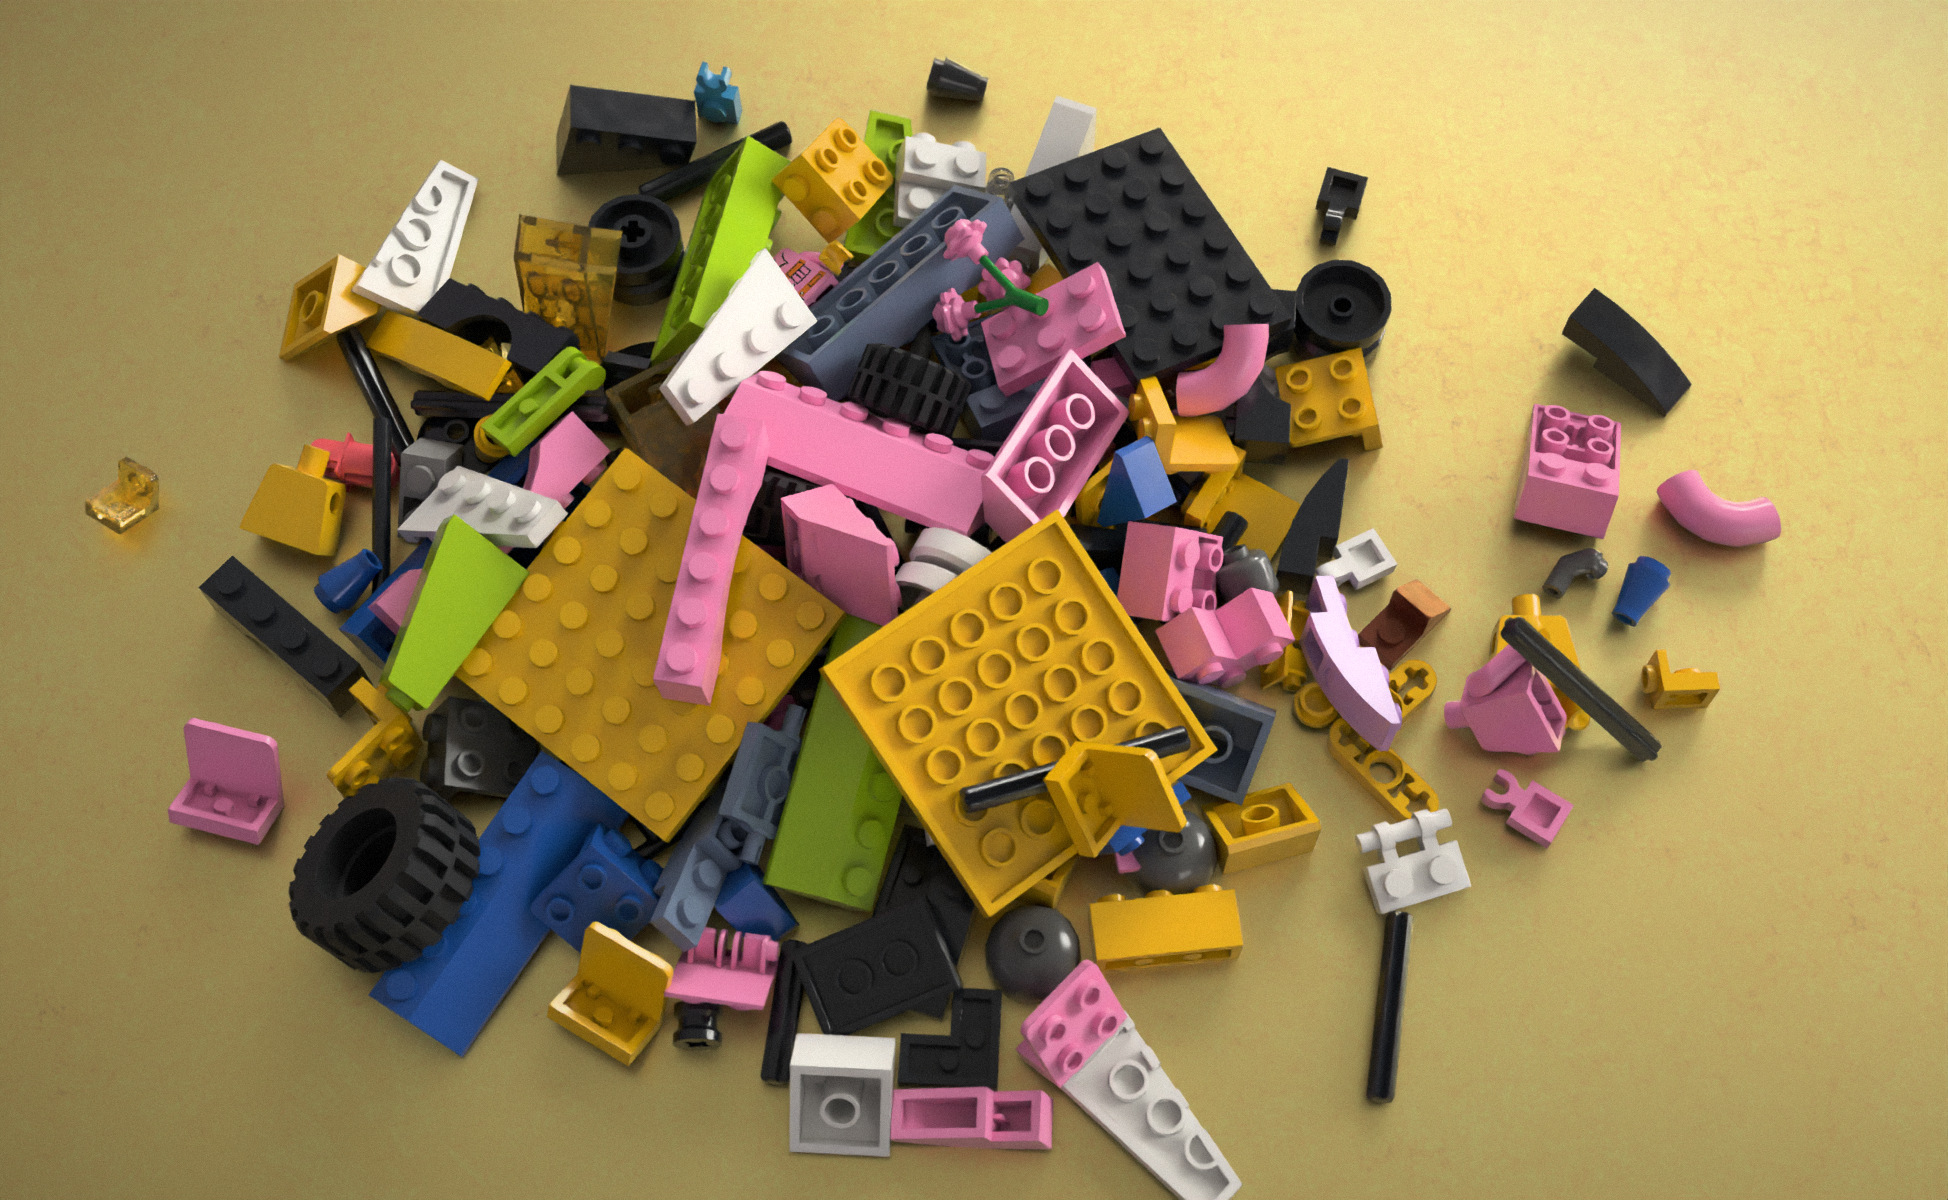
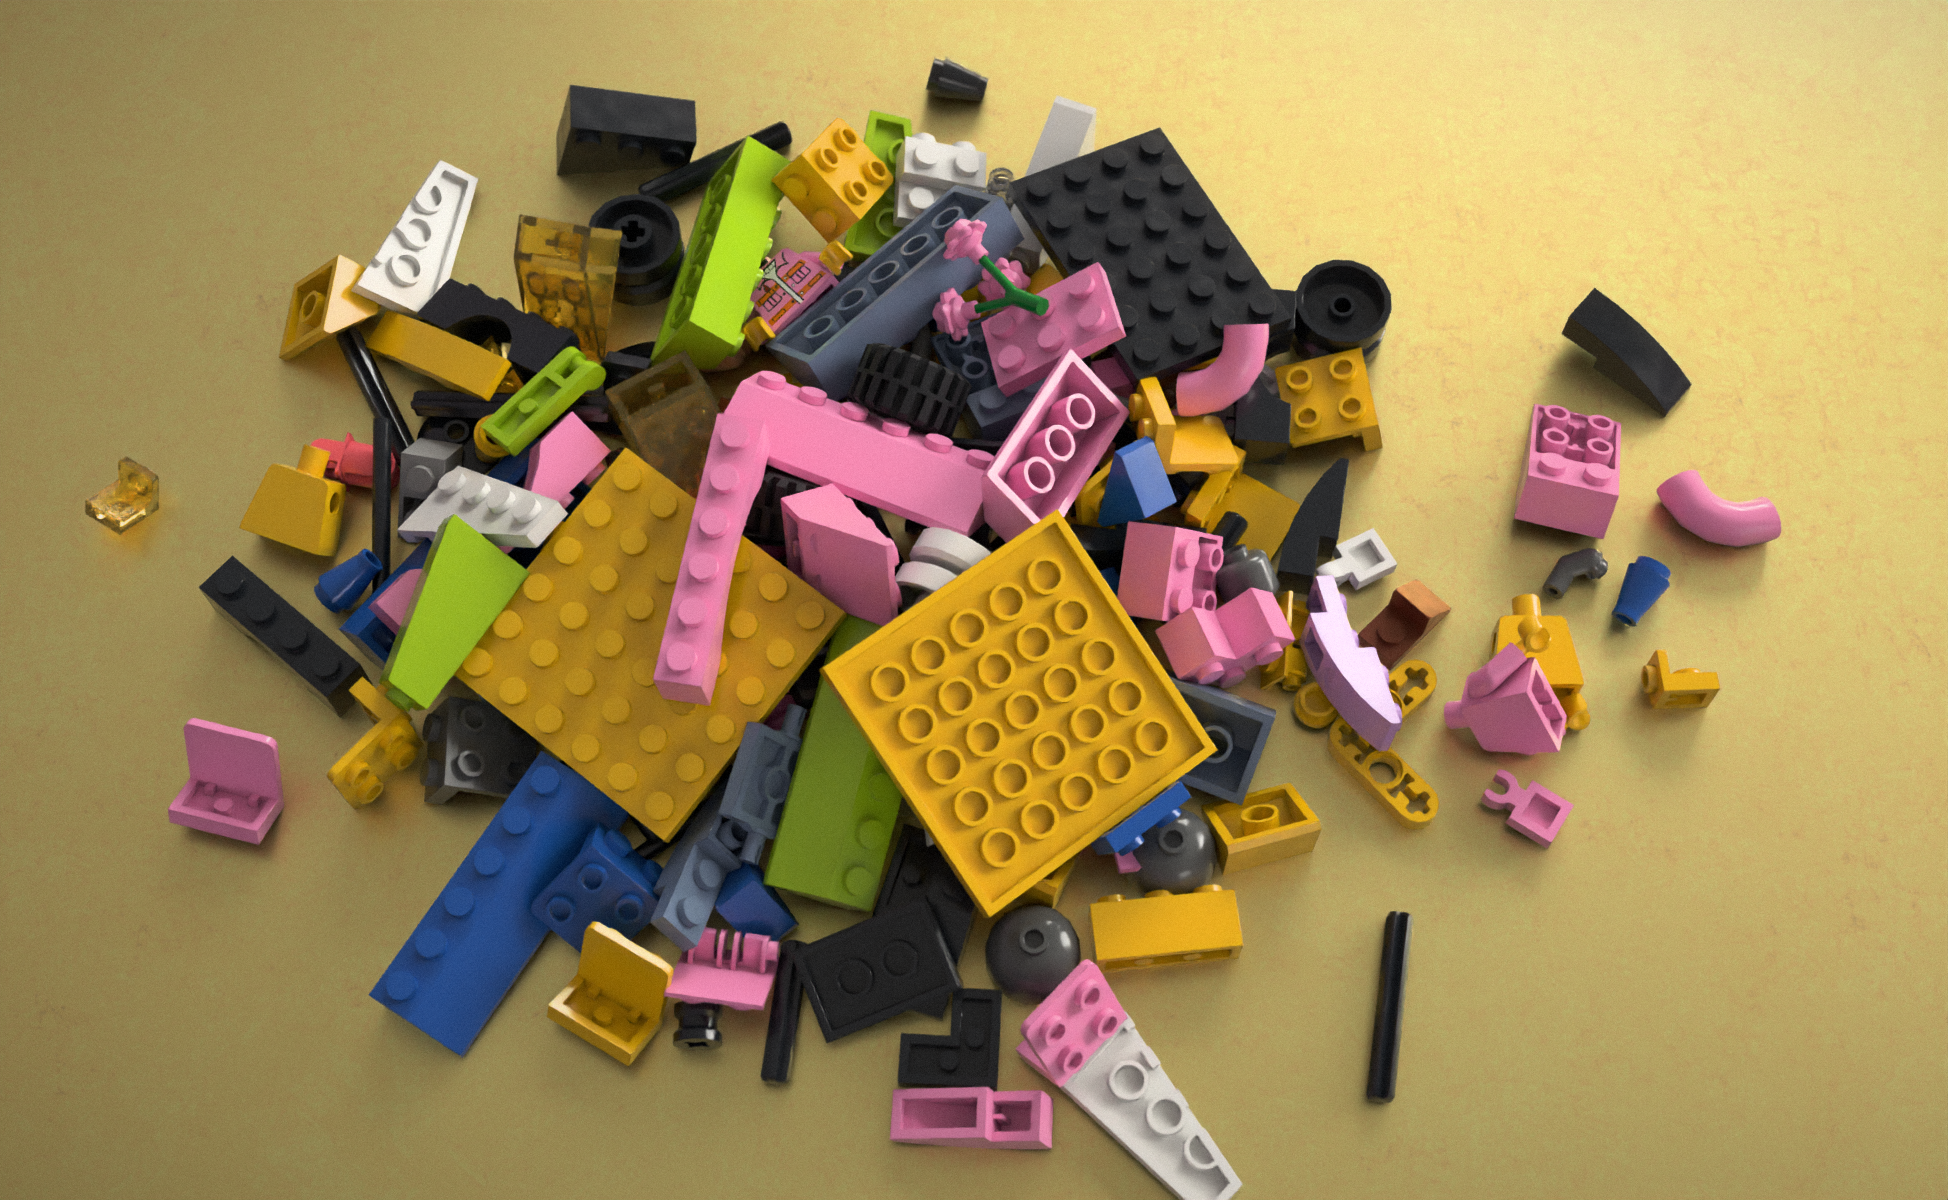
black tyre [289,777,481,973] -> none
white wing [659,248,818,426] -> none
dark azure plate [694,62,742,125] -> none
white slope [789,1033,896,1157] -> none
black axle [959,725,1191,814] -> none
yellow bracket [1043,741,1187,858] -> none
black plate [1315,167,1368,245] -> none
white plate [1355,808,1471,914] -> none
black axle [1500,616,1662,762] -> none

